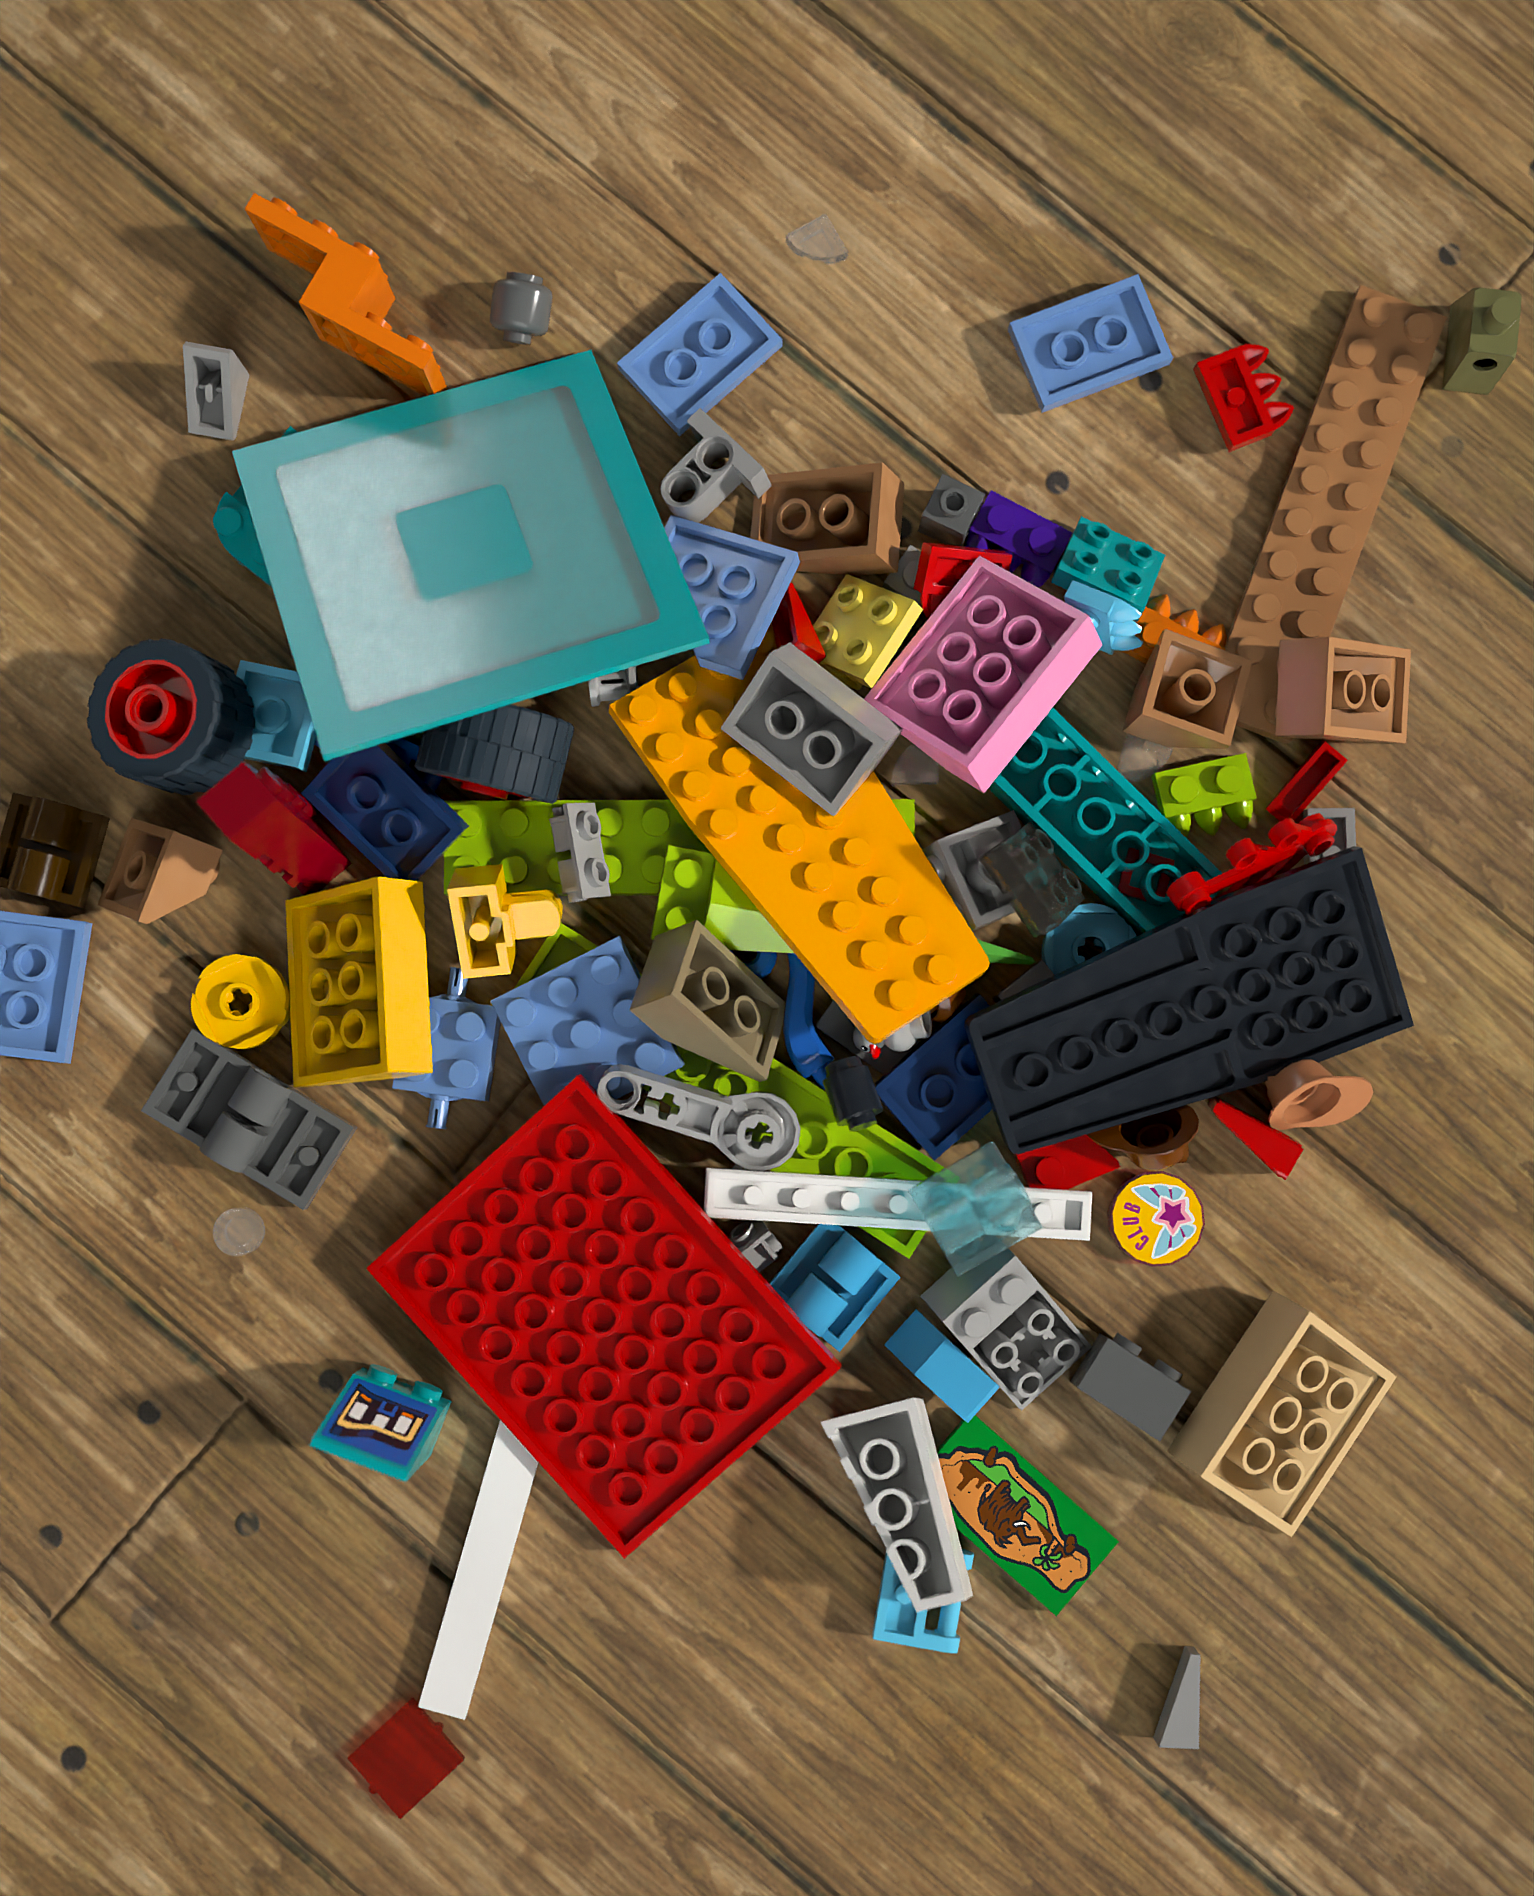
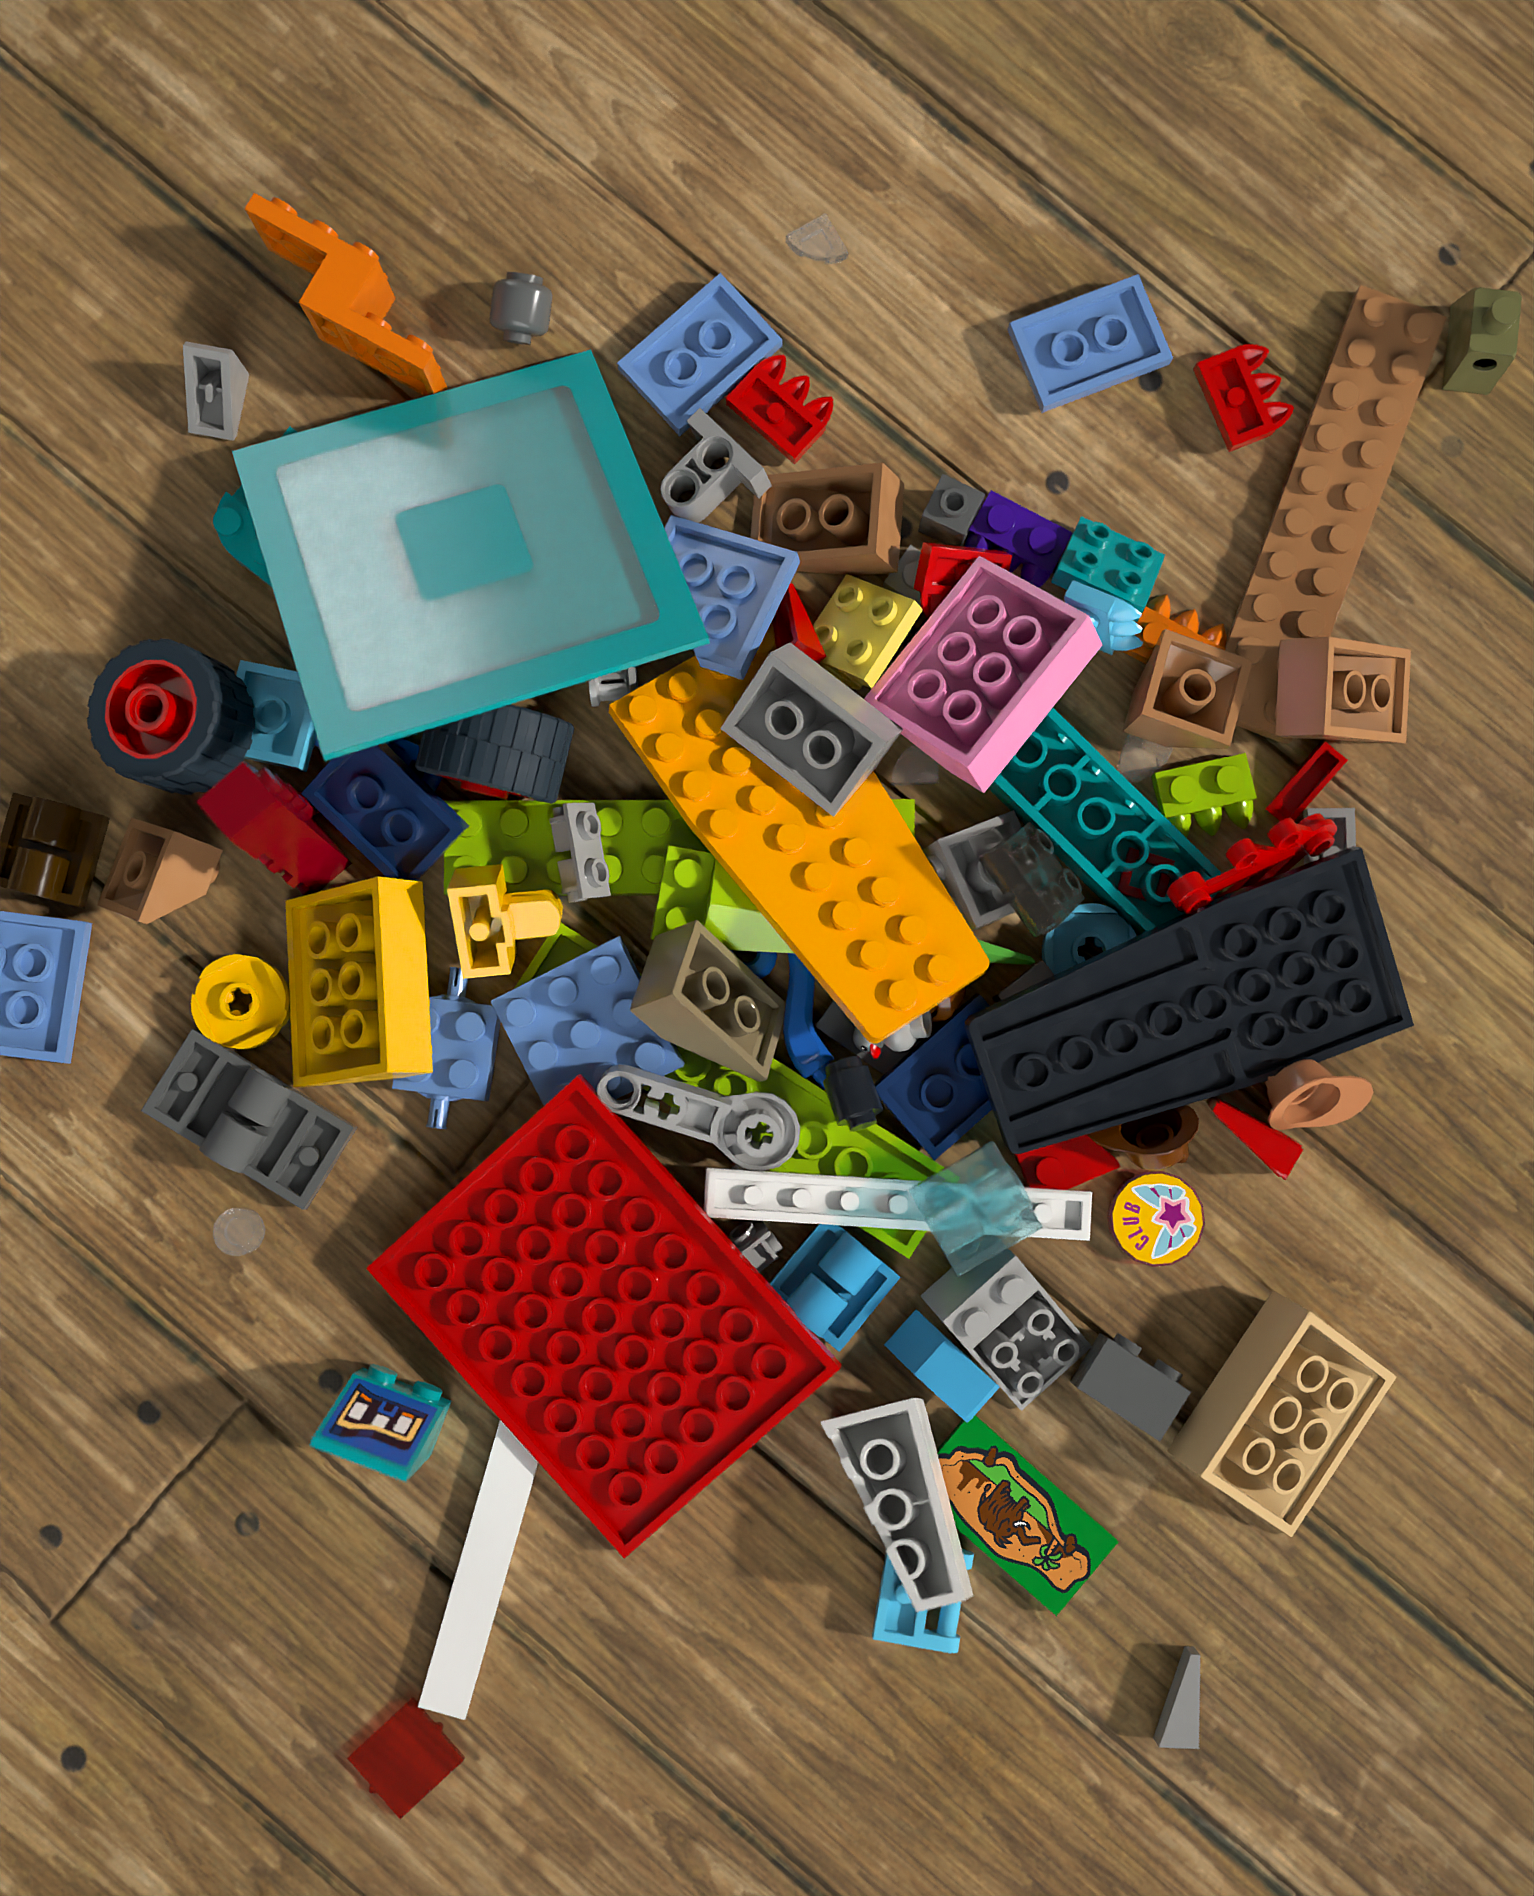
none -> red plate [726,355,833,465]

